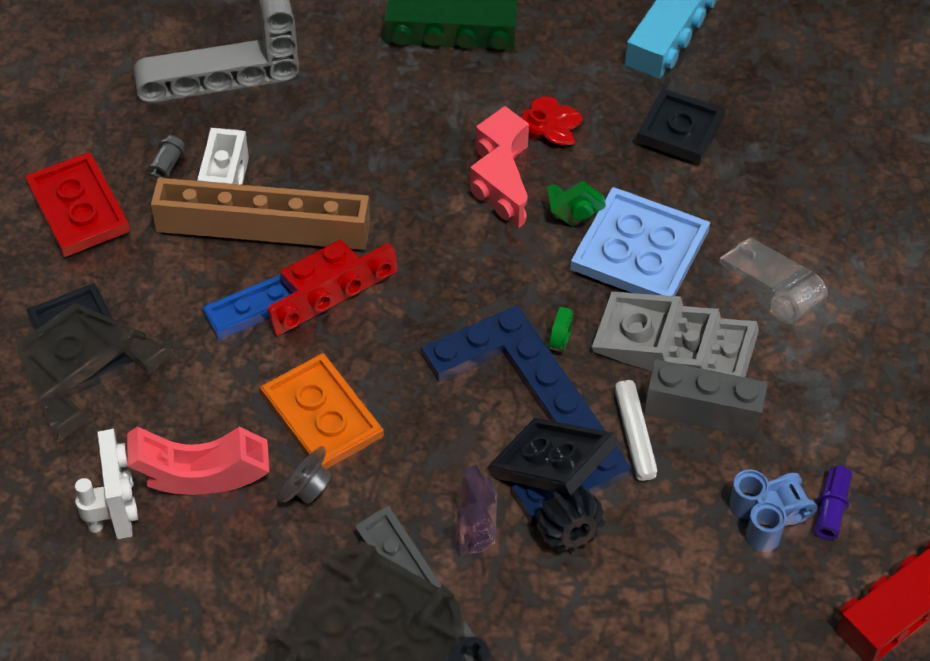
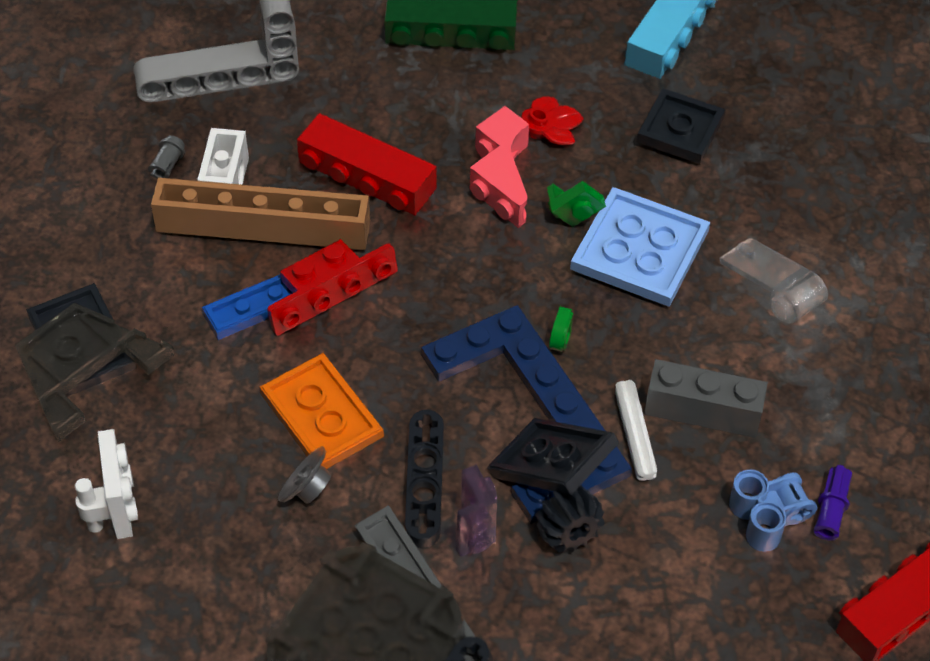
red plate [25,152,131,257] -> none
coral arch [127,426,270,495] -> none
light grey slope [592,292,759,377] -> none
none -> red brick [297,113,437,216]
none -> black beam [405,410,444,549]

